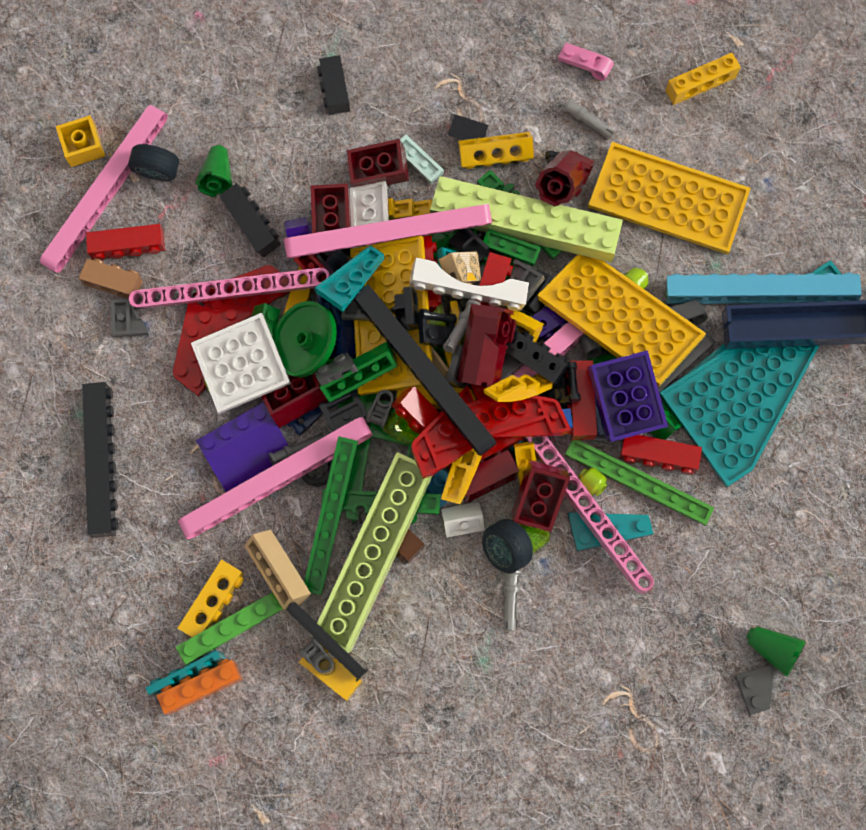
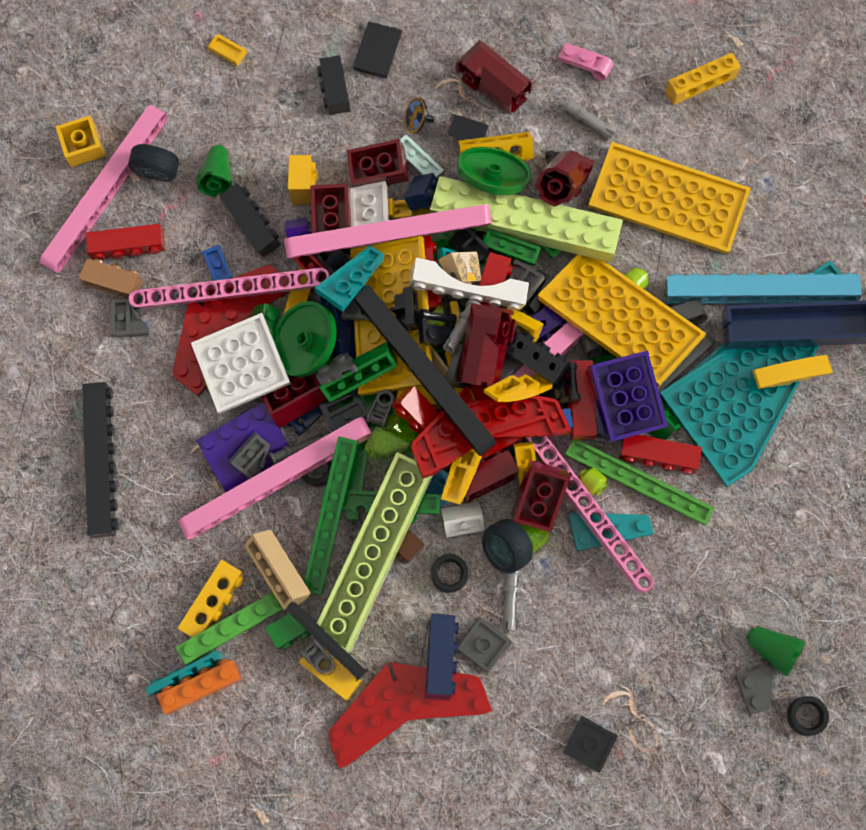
none -> blue plate [202,245,233,281]
none -> yellow tile [207,34,247,66]
none -> dark grey wing [228,431,270,479]
none -> green brick [265,614,311,651]
none -> yellow brick [288,155,318,205]
none -> red wing [328,662,492,769]
none -> black tile [353,21,402,78]
none -> clear neon green slope [365,426,411,460]
none -> shield [404,97,435,134]
none -> dark blue brick [404,173,439,211]
none -> dark blue brick [425,614,459,700]
none -> black tyre [431,554,468,593]
none -> dark red brick [456,40,533,114]
none -> green dish [457,147,531,195]
none -> dark grey tile [457,617,512,674]
none -> black plate [562,716,618,773]
none -> yellow slope [753,355,833,389]
none -> black tyre [787,696,829,736]

